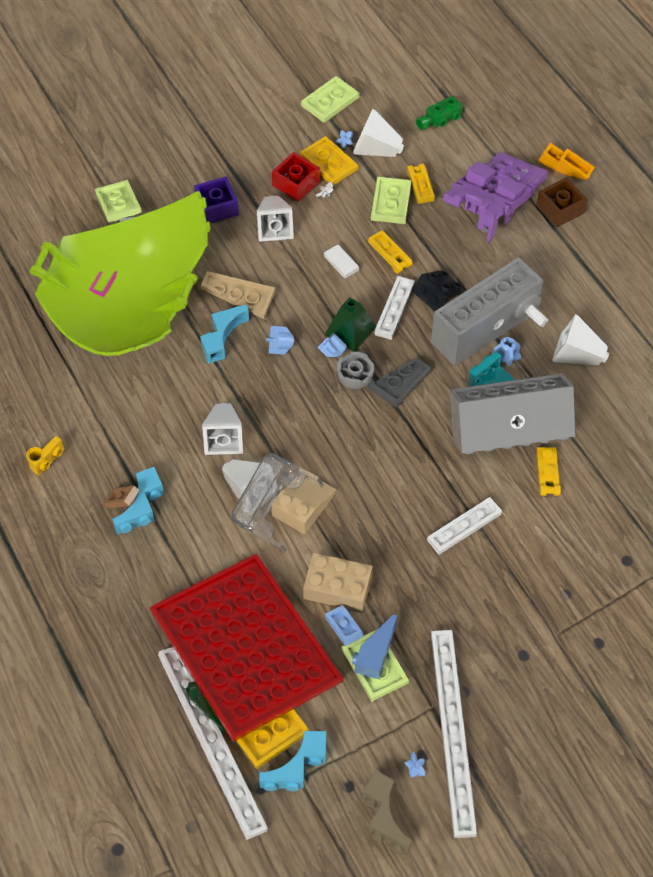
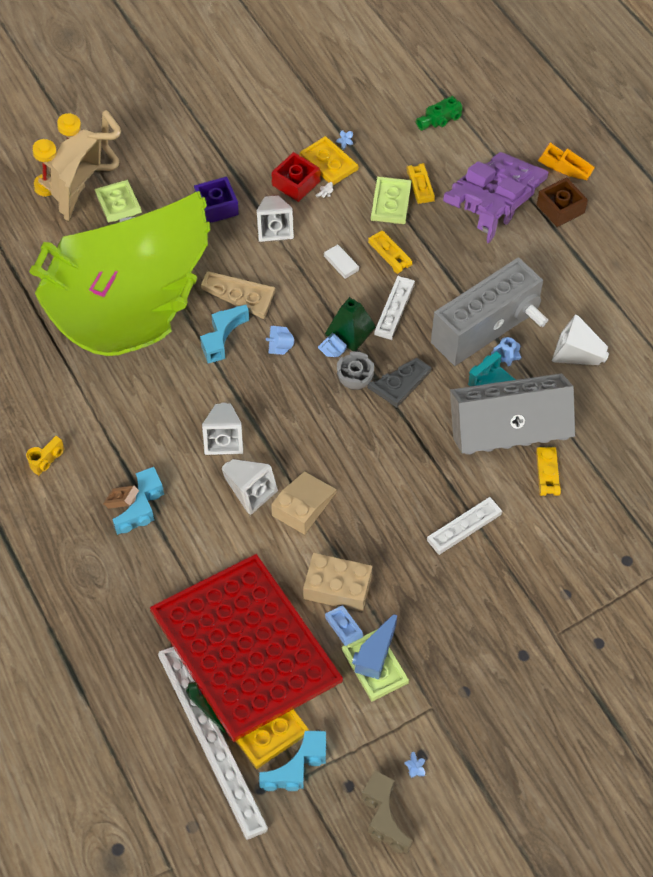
clear windscreen [231,453,324,553] -> none
yellowish green plate [301,76,359,123] -> none
white slope [353,109,404,157] -> none
black bracket [412,270,465,312] -> none
white plate [431,630,477,838] -> none
none -> tan piece [33,110,121,221]

